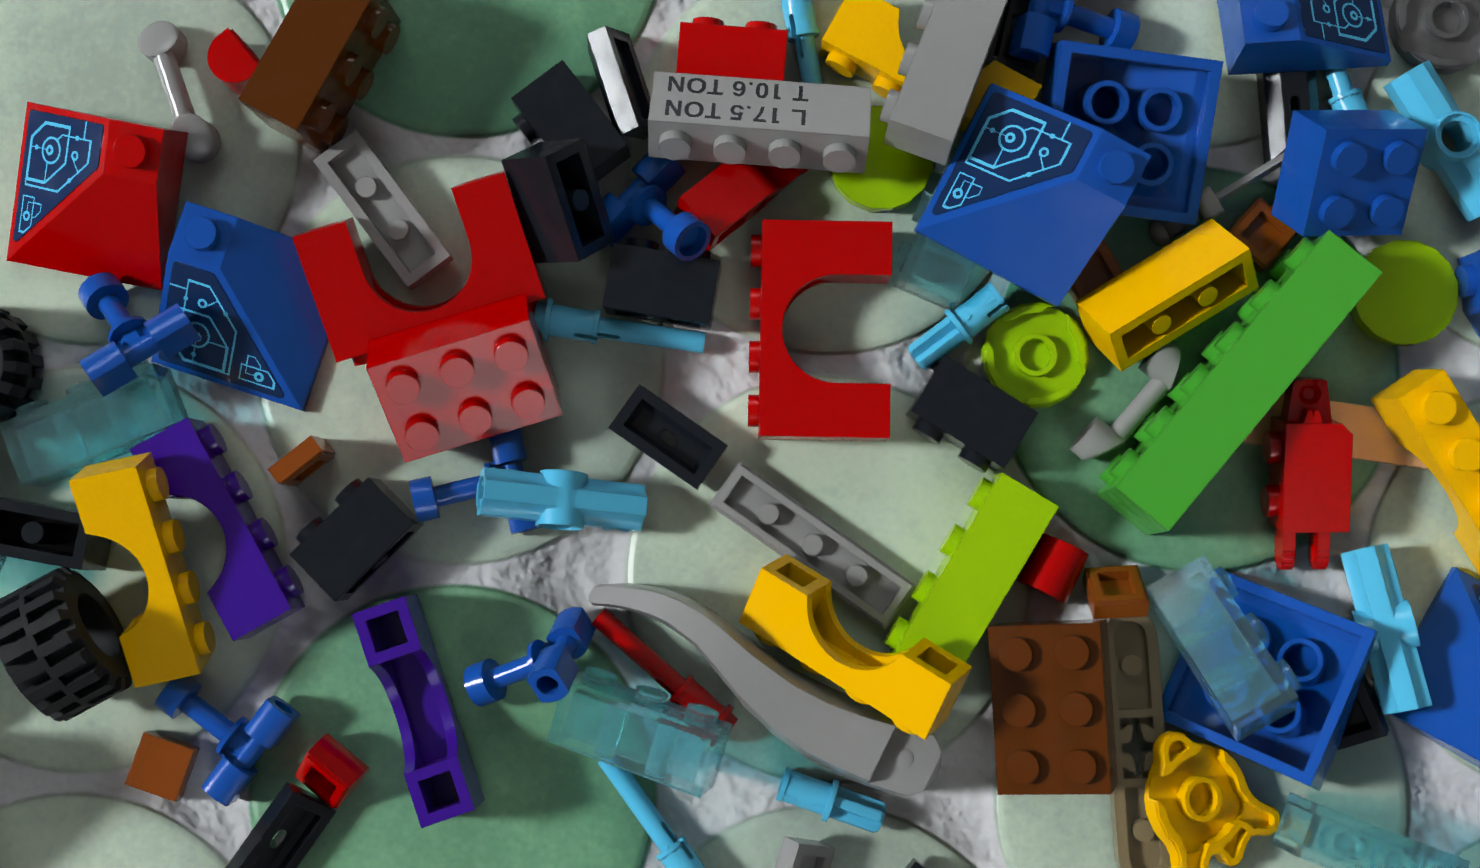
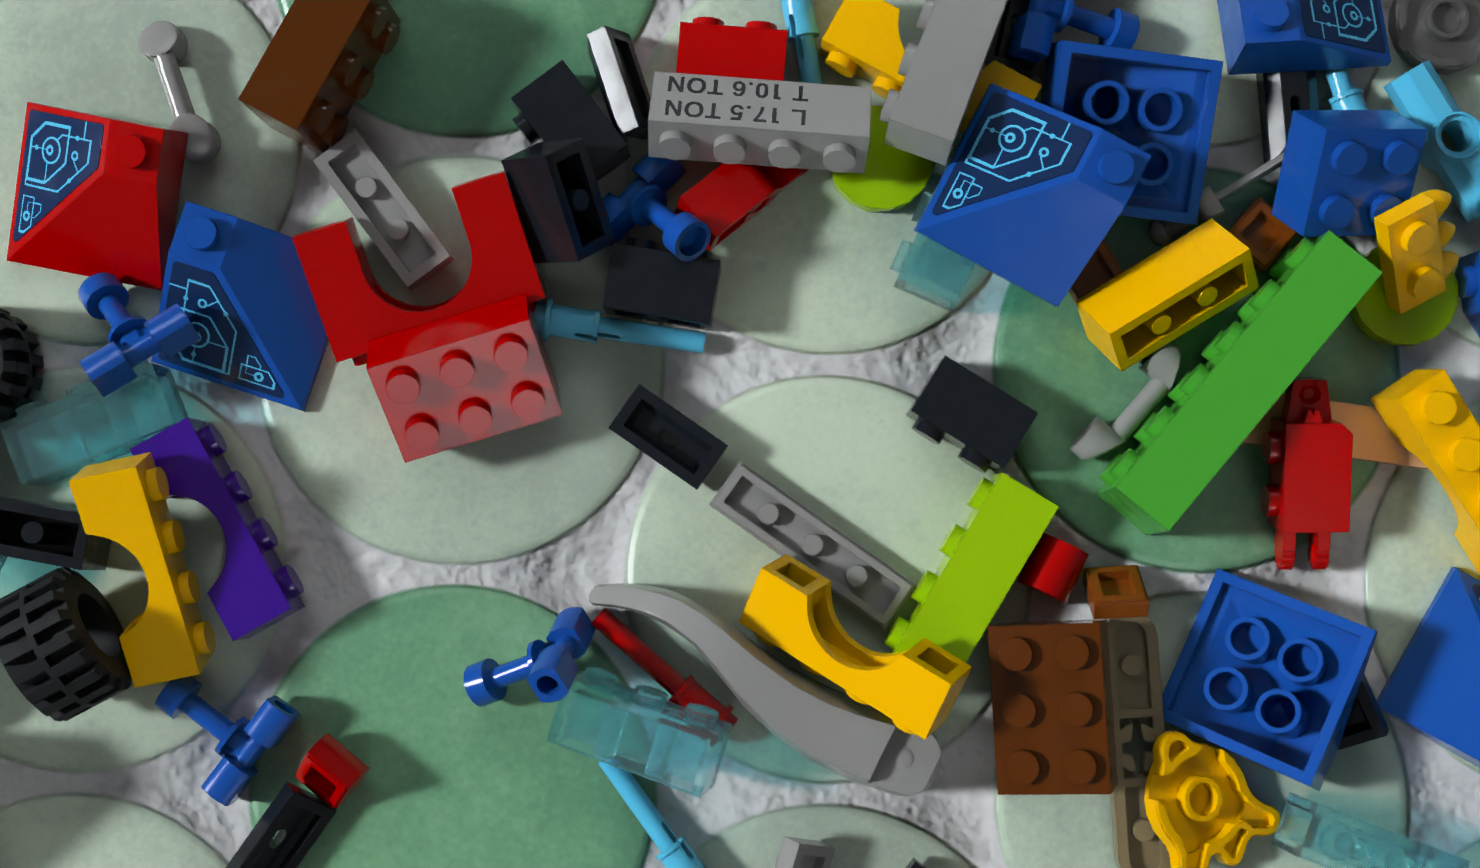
dark orange tile [124,730,200,802] -> none
red brick [207,28,260,95] -> none
dark orange tile [267,435,336,487] -> none
black brick [289,477,424,602] -> none
dark purple arch [352,594,485,828] -> none
blue bar [409,428,540,535] -> none
medium azure piece [475,467,648,532] -> none
red arch [748,219,893,442] -> none
medium azure axle [776,767,886,833] -> none
medium azure axle [908,282,1010,370] -> none
lime tile [980,302,1089,409] -> none
clear light blue brick [1146,555,1301,742] -> none
medium azure piece [1340,543,1433,715] -> none
none -> yellow plate [1374,189,1459,314]

